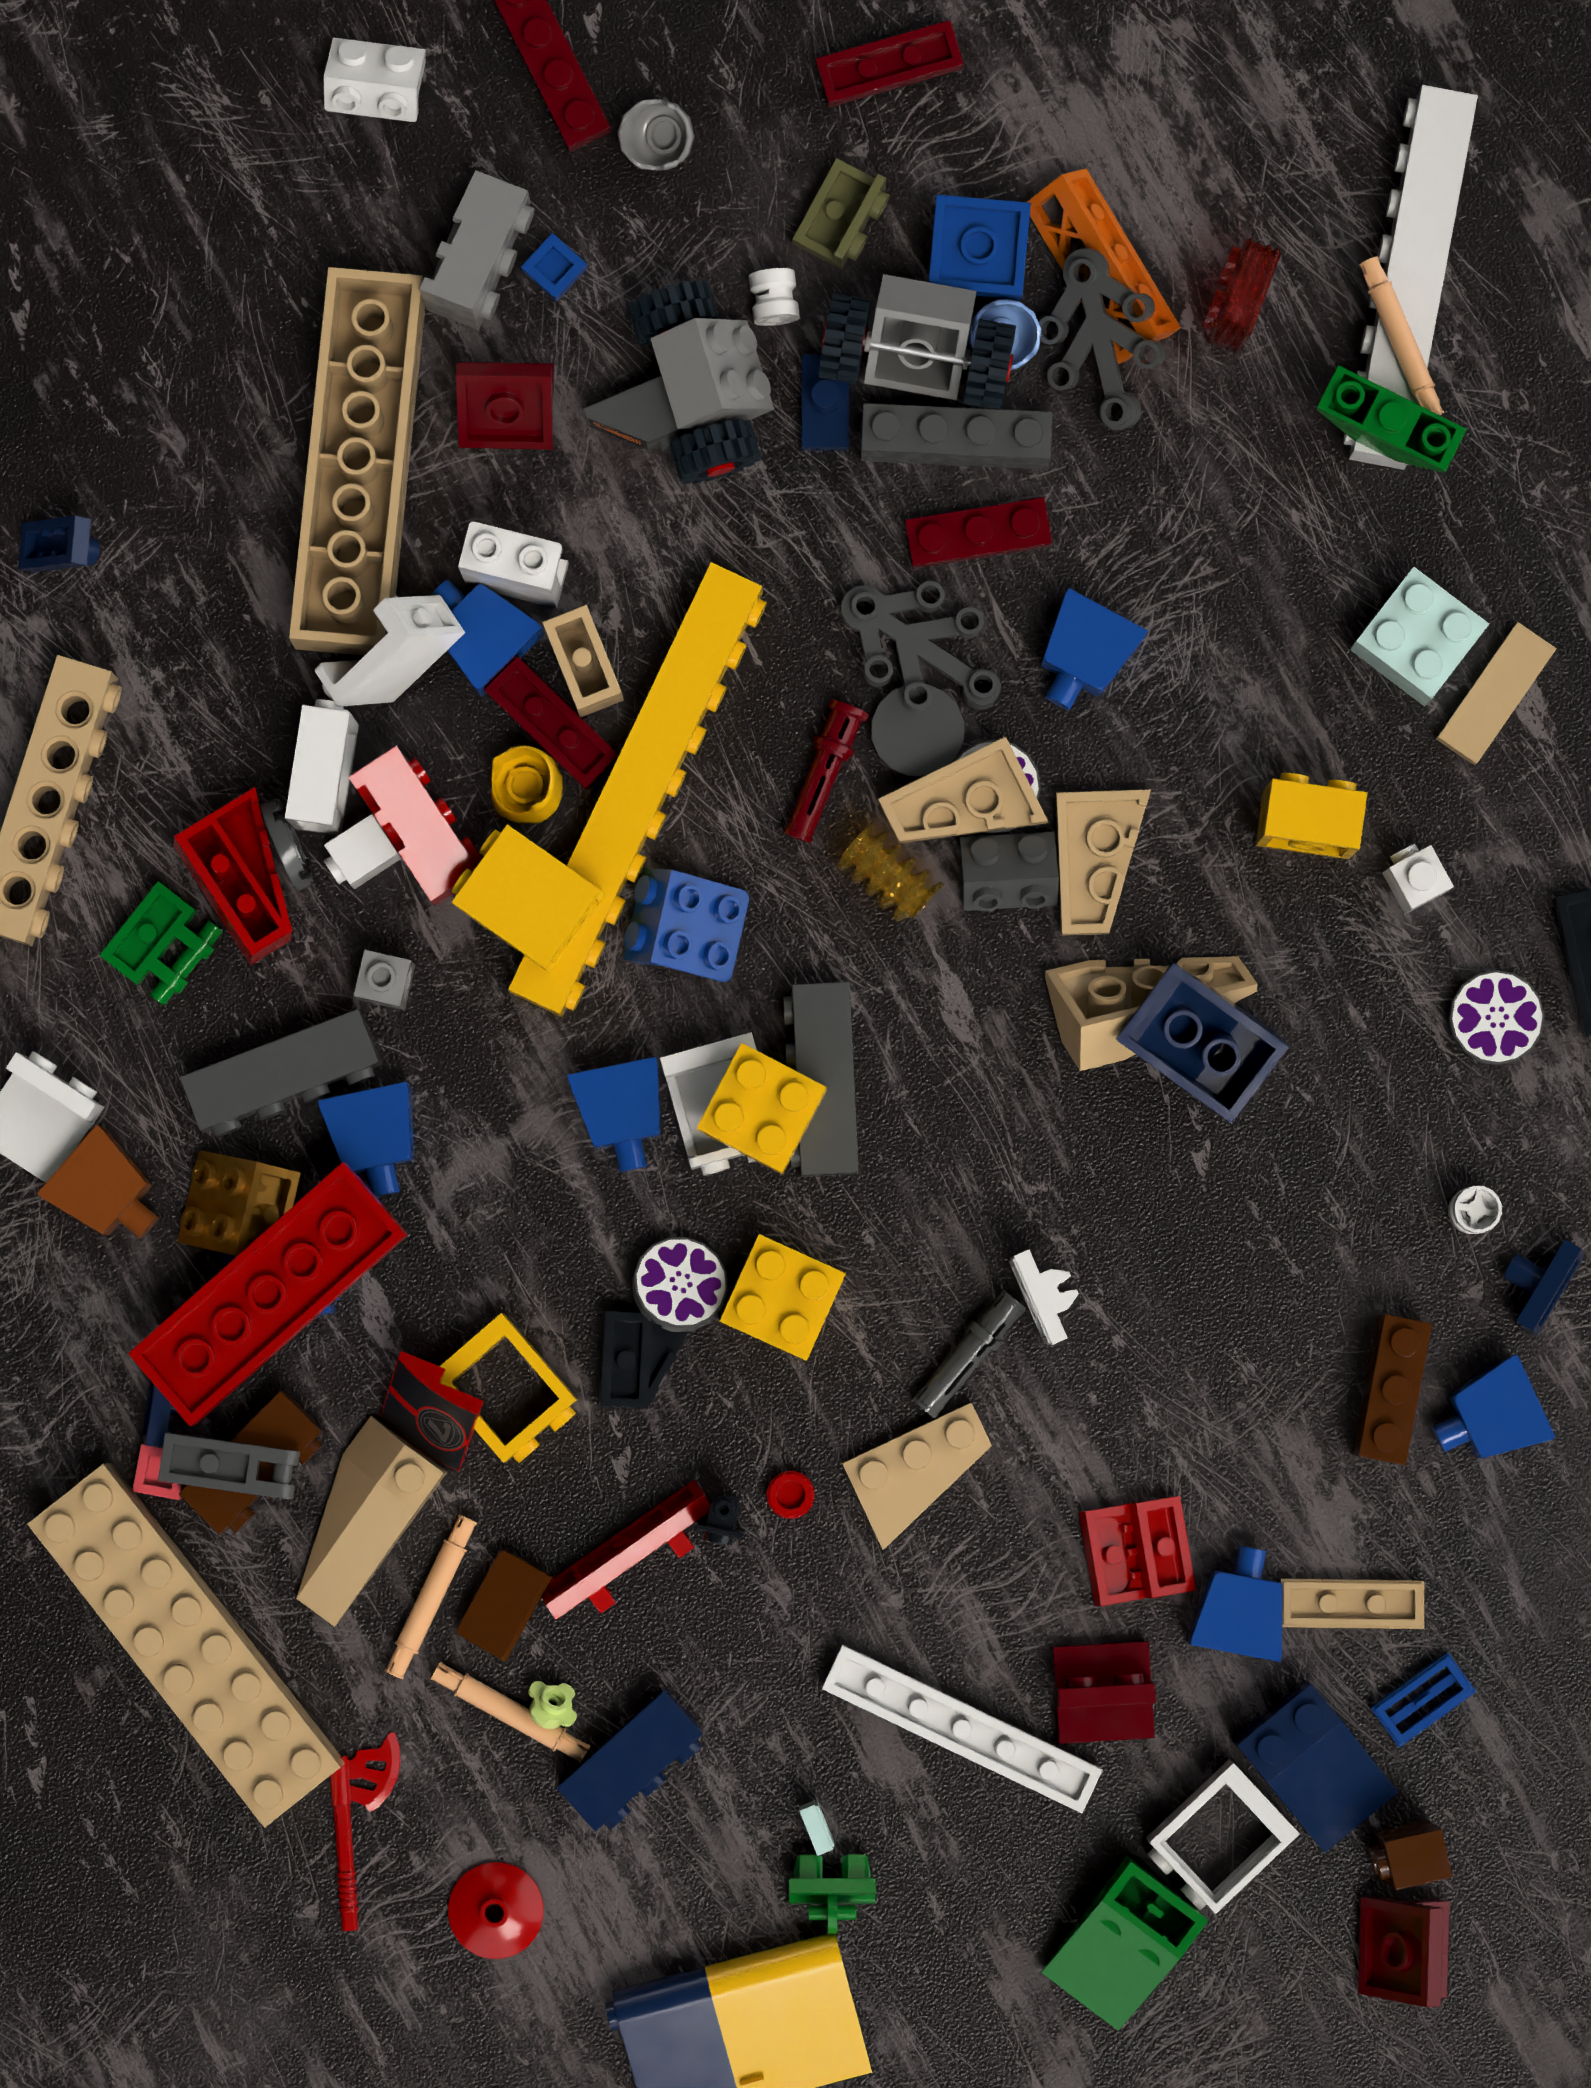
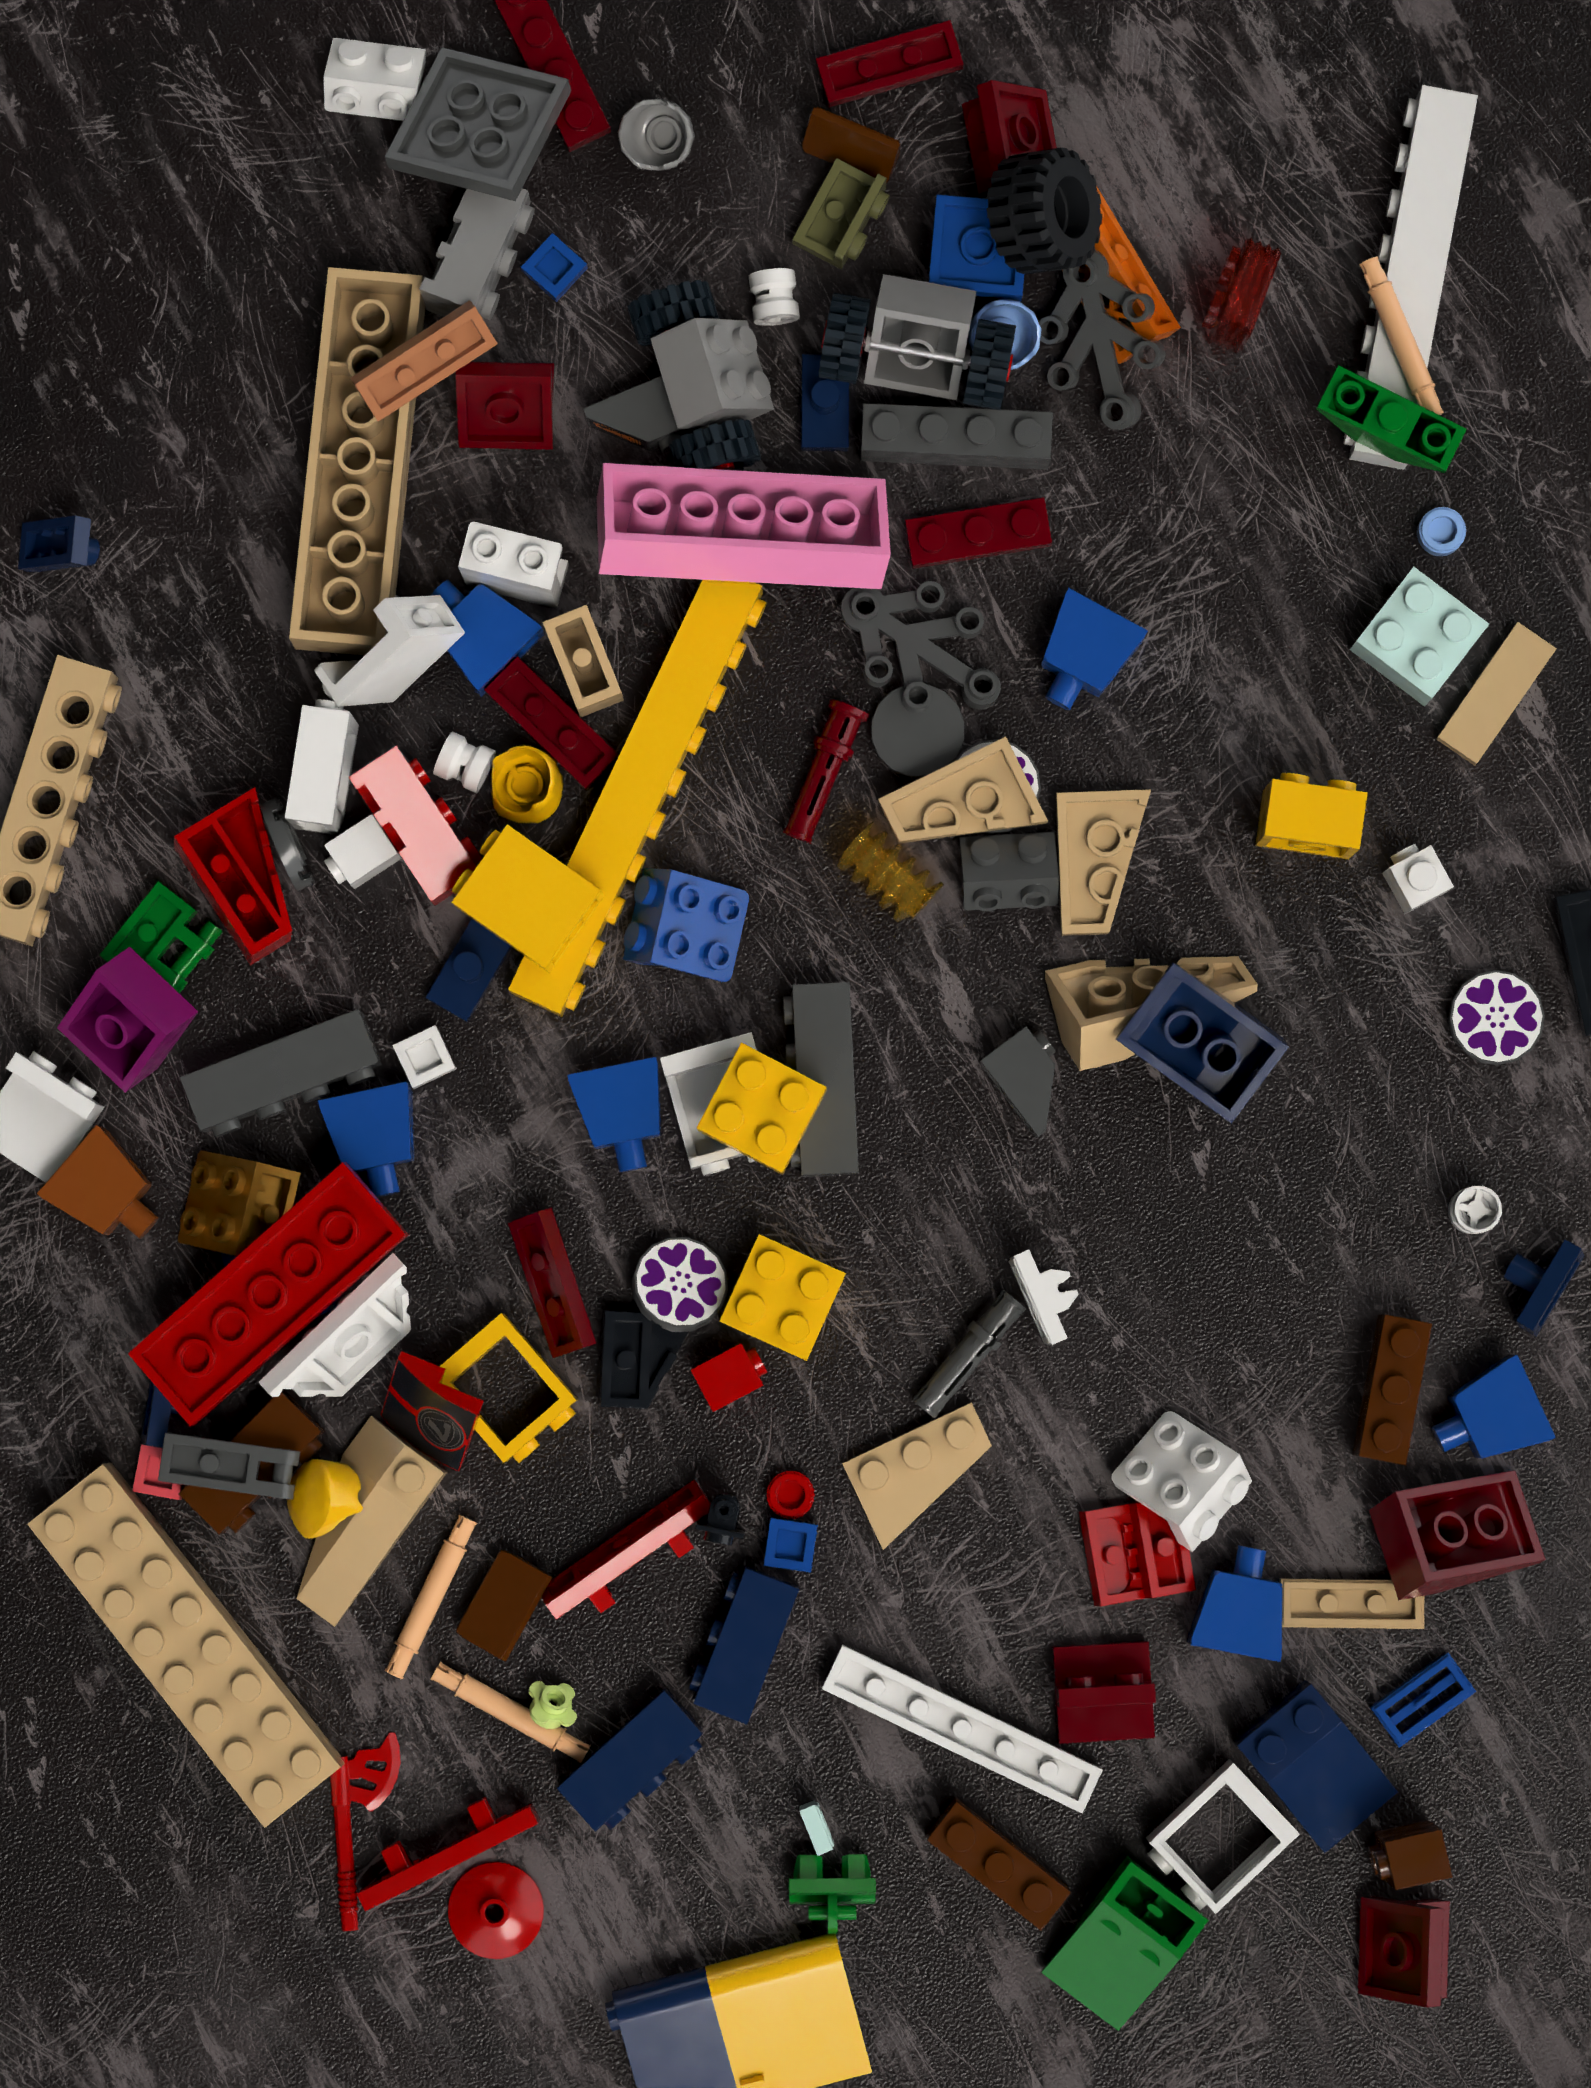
light grey brick [354,950,415,1011] -> none
none -> magenta brick [57,947,198,1093]
none -> white wing [259,1253,411,1397]
none -> yellow hair [287,1459,363,1539]
none -> nougat plate [350,300,498,422]
none -> red hinge [357,1797,541,1912]
none -> dark grey plate [385,48,571,201]
none -> white plate [392,1025,457,1089]
none -> dark blue tile [426,919,512,1023]
none -> white wheel [433,731,496,794]
none -> dark red plate [508,1208,596,1358]
none -> bright pink brick [597,463,891,589]
none -> dark blue brick [688,1566,799,1724]
none -> red brick [691,1343,768,1412]
none -> blue plate [764,1518,818,1573]
none -> reddish brown slope [802,107,901,184]
none -> reddish brown brick [925,1797,1071,1931]
none -> dark red bracket [962,80,1057,196]
none -> dark grey slope [979,1026,1056,1139]
none -> black tyre [987,148,1102,274]
none -> white bracket [1112,1411,1252,1552]
none -> dark red slope [1369,1470,1546,1601]
none -> light blue tile [1417,507,1466,556]

